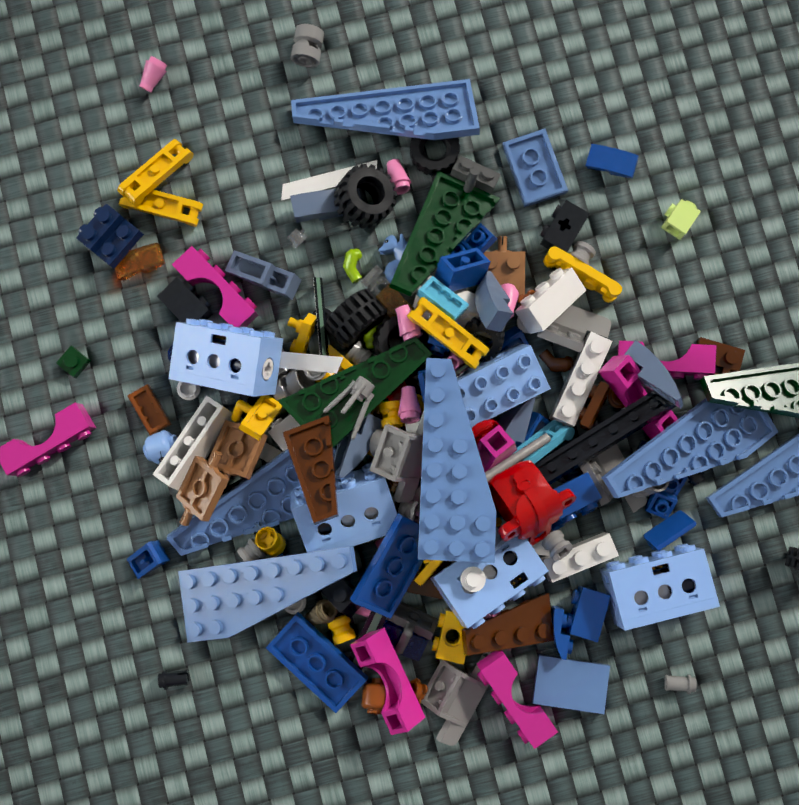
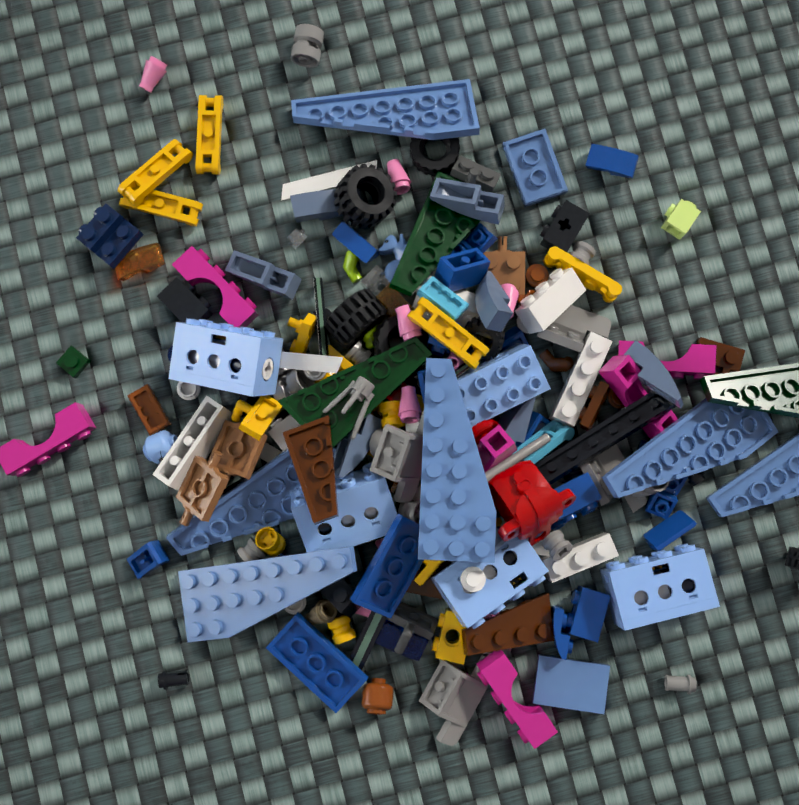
dark pink arch [350,628,425,735] -> none
dark orange plate [409,678,428,704] -> none
none -> yellow plate [195,95,224,175]
none -> blue slope [332,222,379,263]
none -> sand blue slope [430,178,505,225]
none -> dark orange plate [525,264,549,287]

